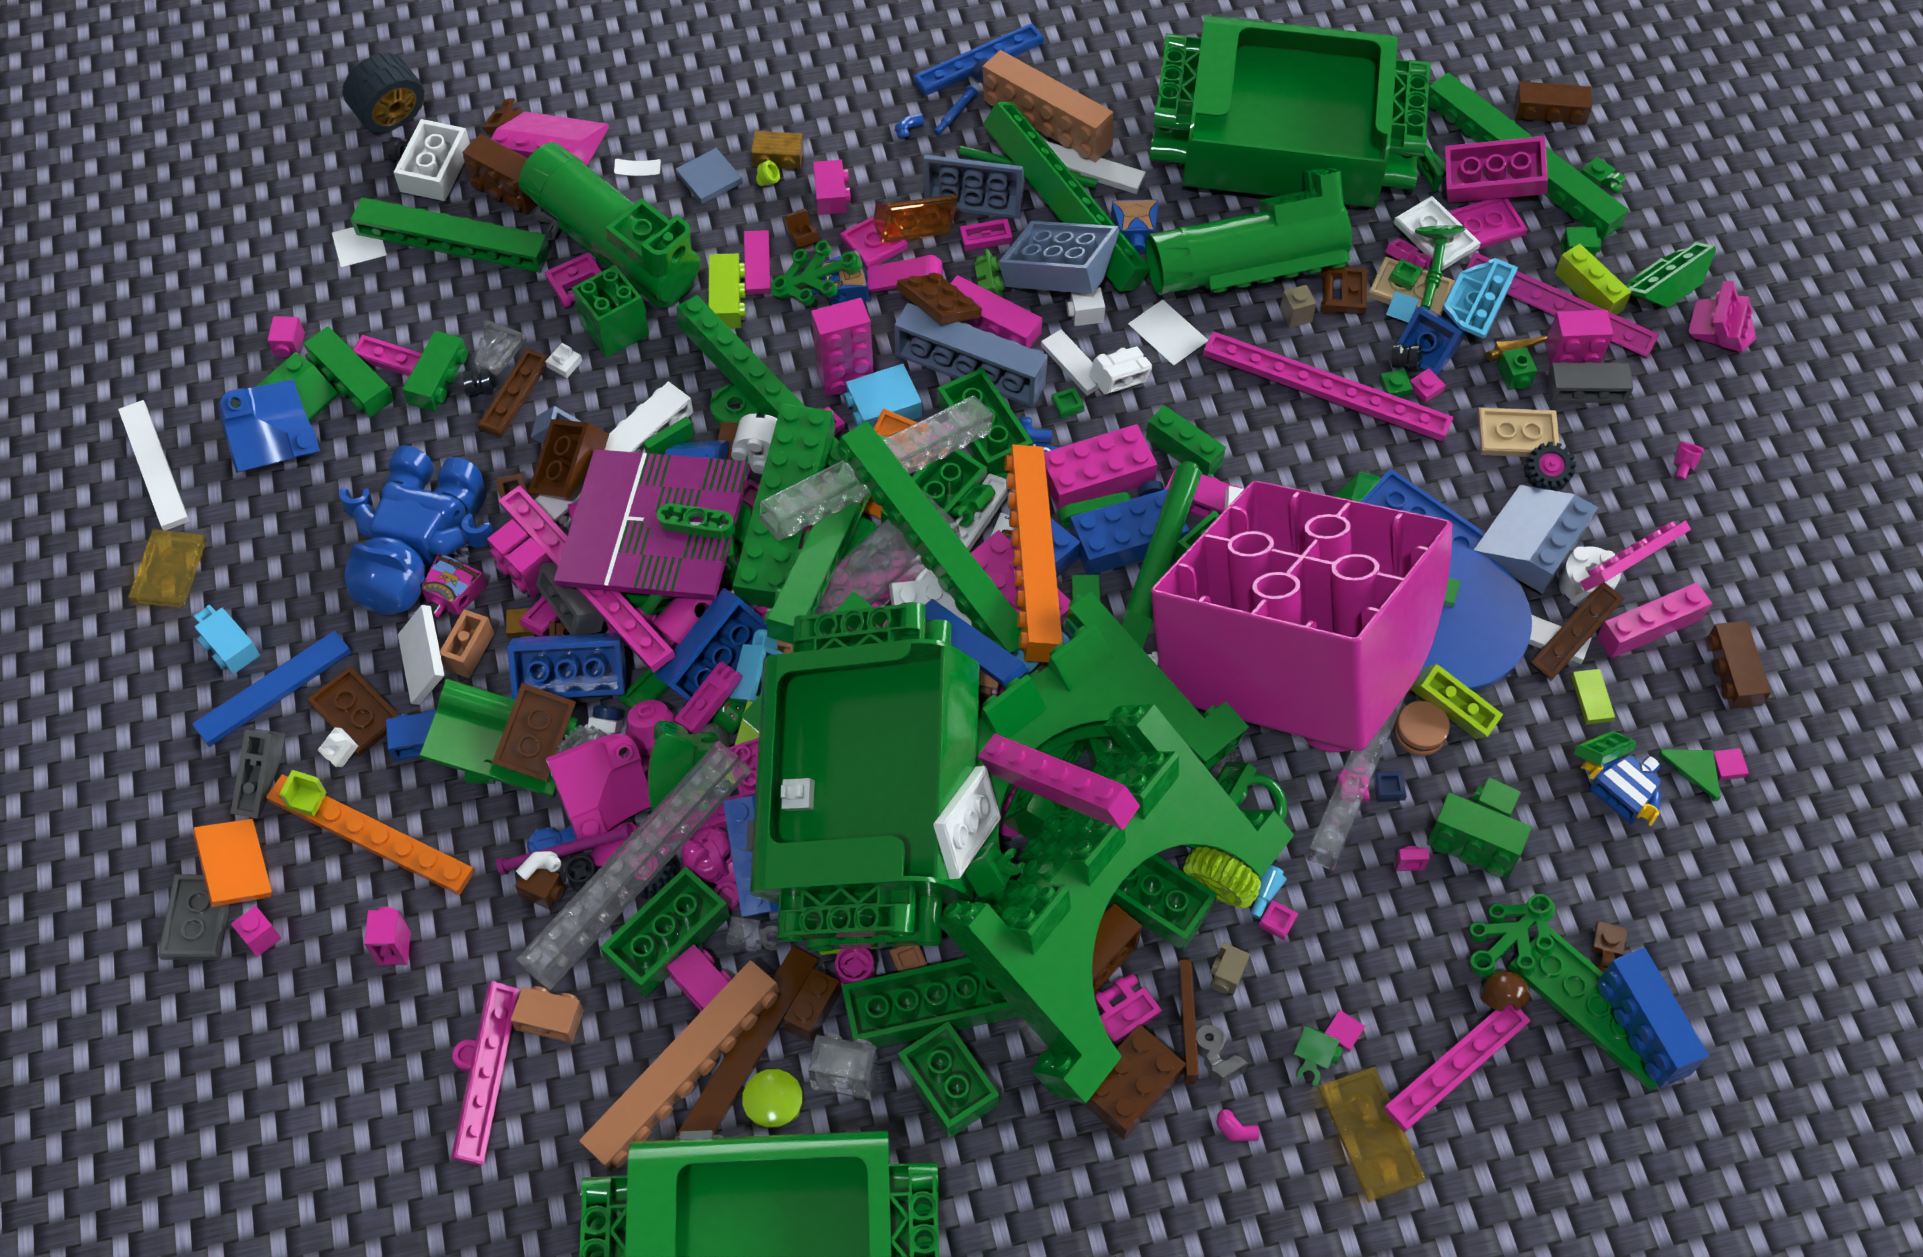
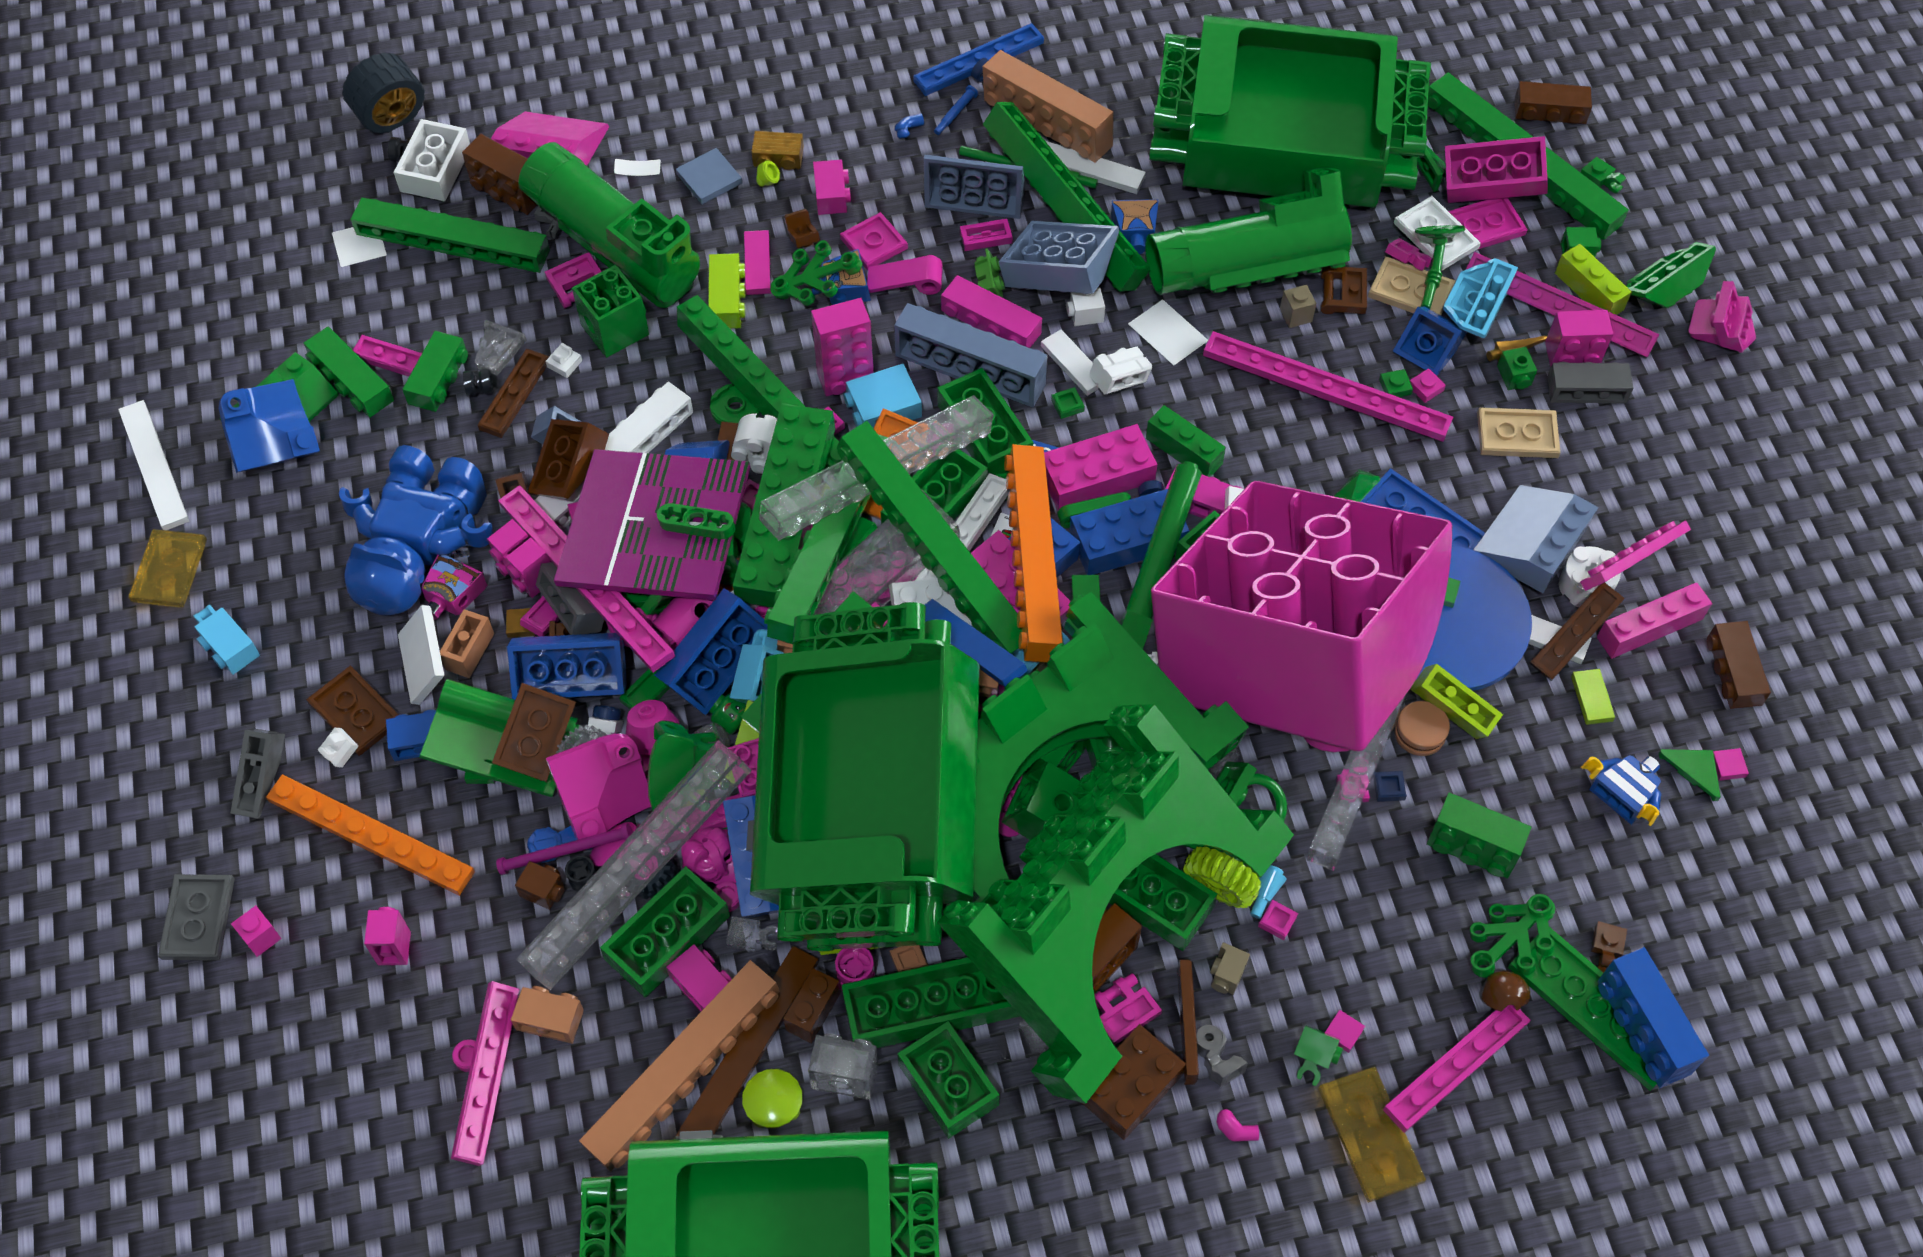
blue tile [192,630,352,747] -> none
orange tile [193,819,272,907] -> none
dark pink brick [268,316,305,357] -> none
lime panel [280,770,327,817] -> none
reddish brown plate [482,98,522,134] -> none
white arm [516,851,561,880] -> none
green tile [643,417,695,455] -> none
dark pink hinge [674,662,742,734] -> none
white tile [780,778,815,811] -> none
clear orange slope [873,194,958,243] -> none
reddish brown plate [896,273,982,325] -> none
white tile [933,766,1001,879] -> none
green plate [952,484,996,527] -> none
green brick [964,842,1025,897] -> none
dark pink brick [977,733,1140,830] -> none
blue arm [1019,416,1052,443] -> none
medium azure tile [1386,291,1419,323] -> none
green tile [1389,258,1423,291] -> none
black wheel [1391,343,1423,370] -> none
dark pink plate [1394,846,1430,871] -> none
green brick [1472,777,1521,817] -> none
black wheel [1524,442,1576,491] -> none
green tile [1574,731,1637,766] -> none
dark pink piece [1674,441,1704,480] -> none

